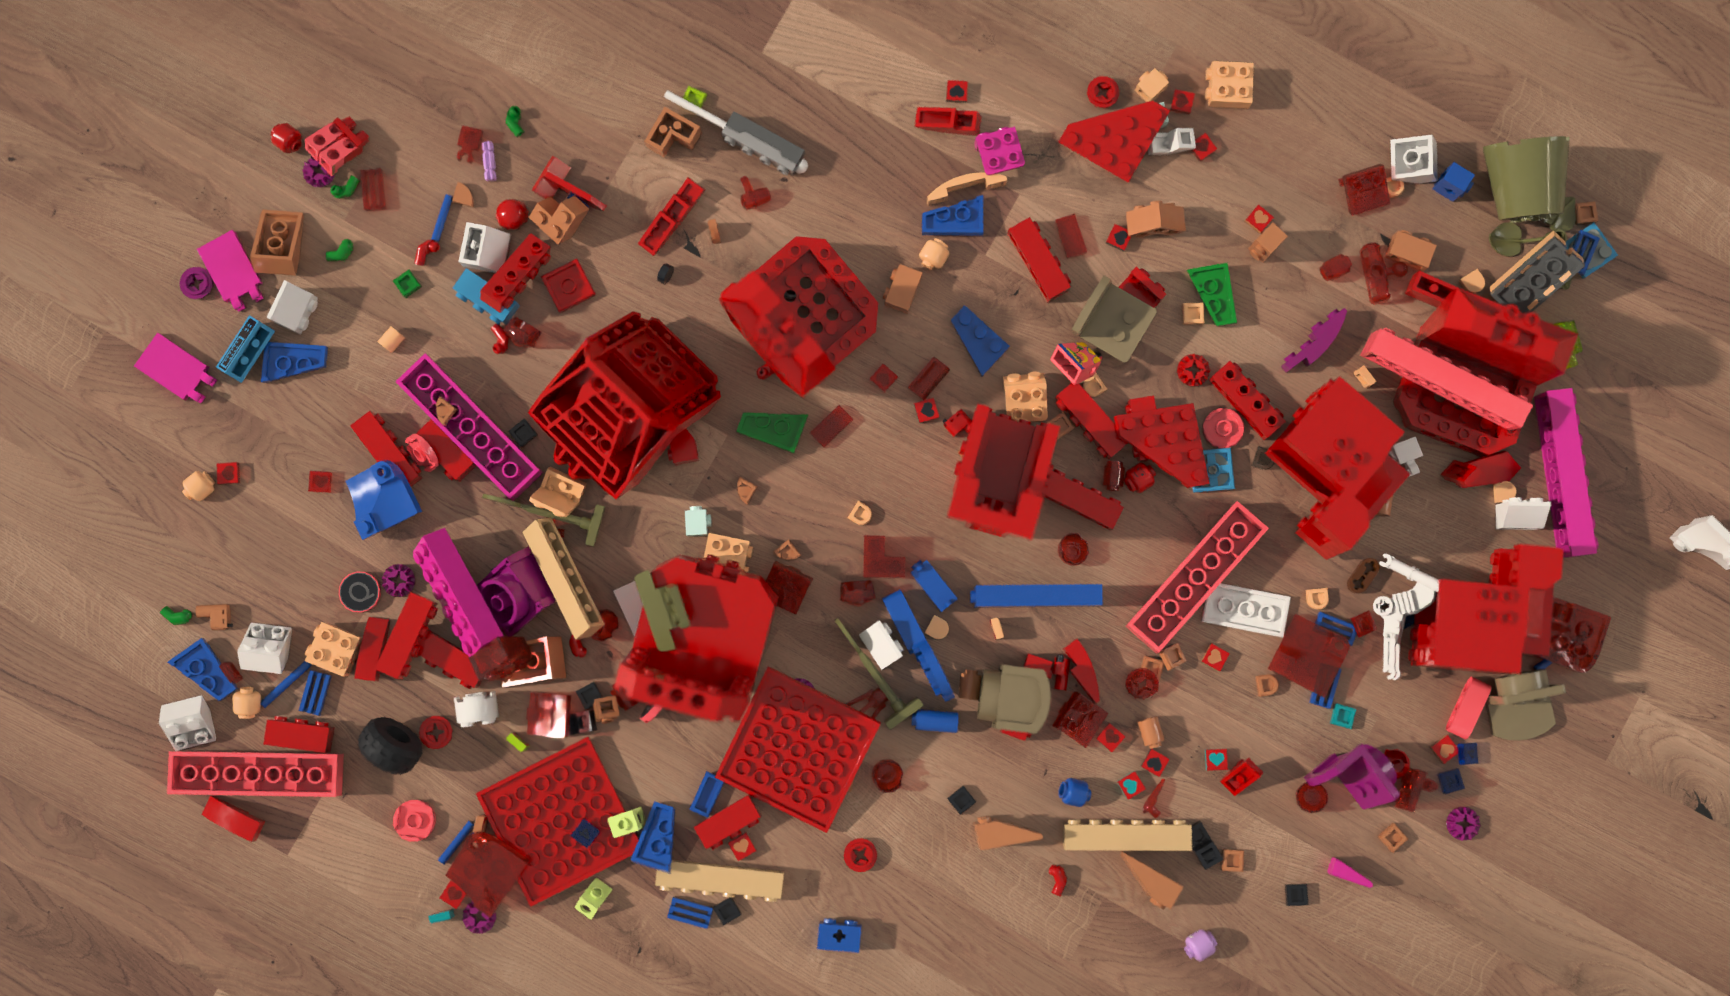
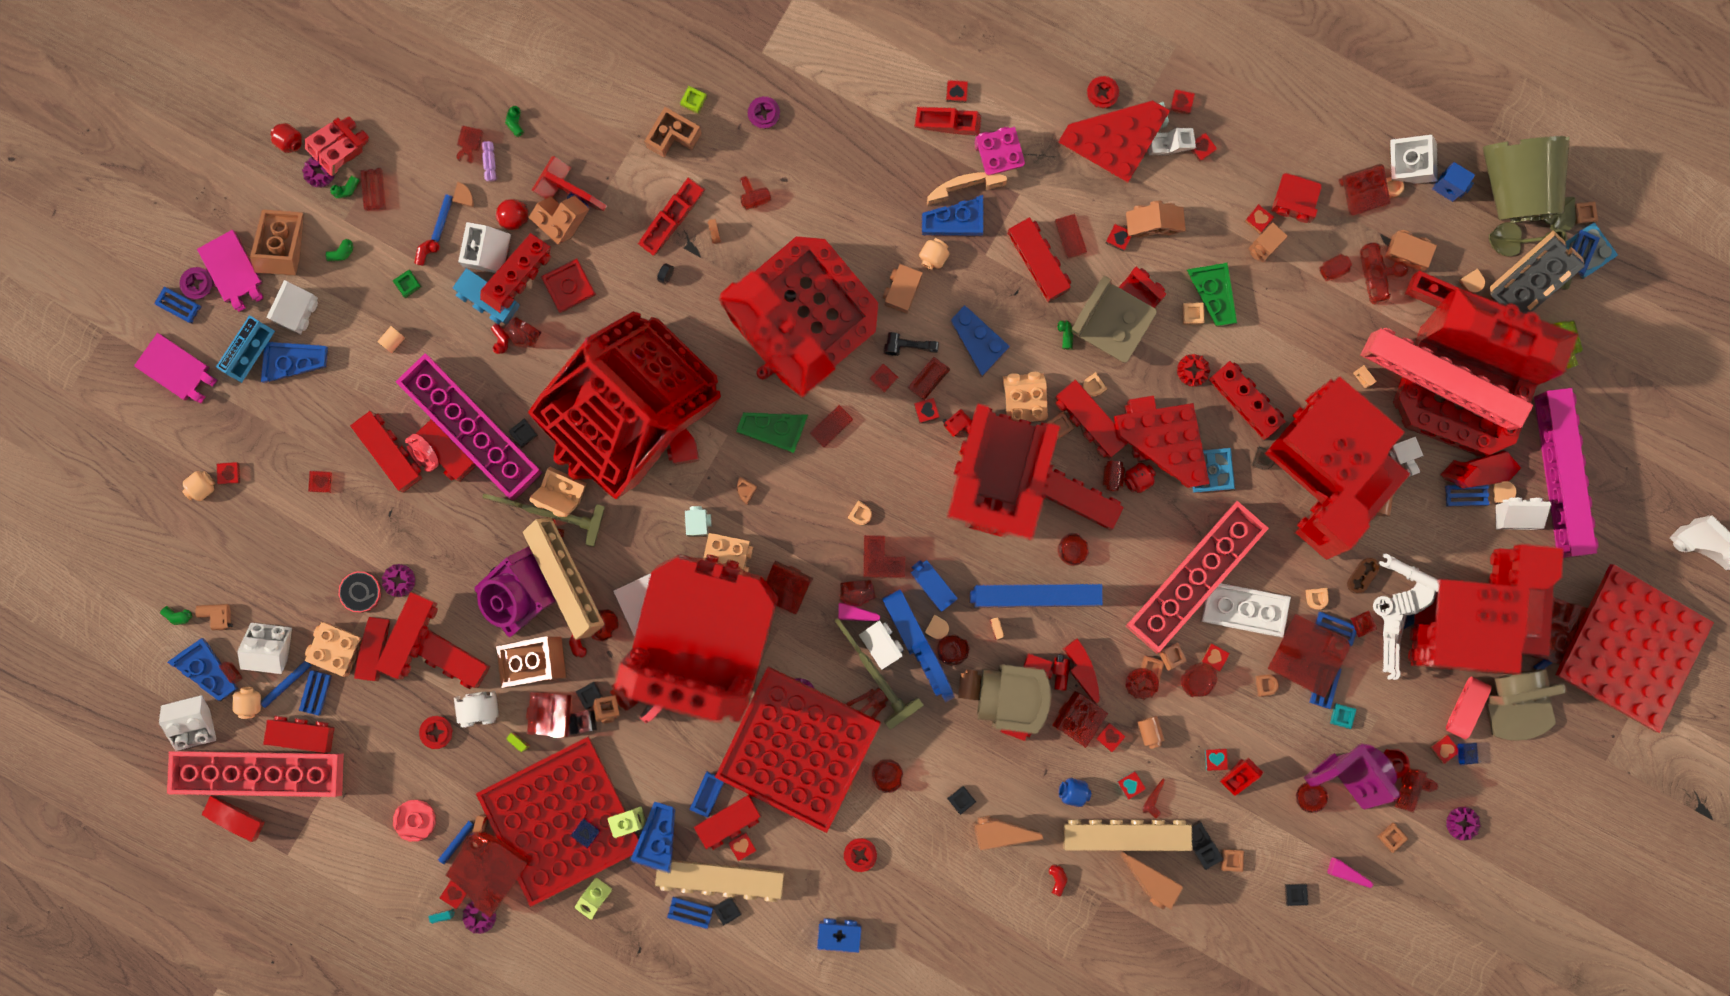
blue slope [346,460,422,540] -> none
black tyre [358,717,423,775] -> none
dark pink brick [413,528,503,659] -> none
nougat tile [436,397,458,426] -> none
clear red brick [469,636,534,681] -> none
olive plate [635,570,690,651] -> none
piece [664,90,808,176] -> none
nougat tile [773,539,801,560] -> none
blue brick [911,709,958,733] -> none
coral torso [1050,342,1102,385] -> none
light nougat brick [1135,68,1169,102] -> none
red tile [1141,749,1170,777] -> none
lavender head [1184,929,1217,961] -> none
coral tile [1202,408,1244,449] -> none
light nougat brick [1205,61,1254,109] -> none
magenta slope [1281,308,1347,372] -> none
clear blue tile [1437,768,1465,794] -> none
none -> blue tile [154,286,202,324]
none -> magenta gear [748,96,780,129]
none -> dark pink slope [838,603,880,622]
none -> black brick [883,332,939,356]
none -> clear red hair [936,634,970,666]
none -> green arm [1057,320,1073,350]
none -> clear red hair [1181,662,1218,697]
none -> red bracket [1271,173,1322,223]
none -> blue tile [1445,485,1490,507]
none -> red plate [1555,564,1714,733]

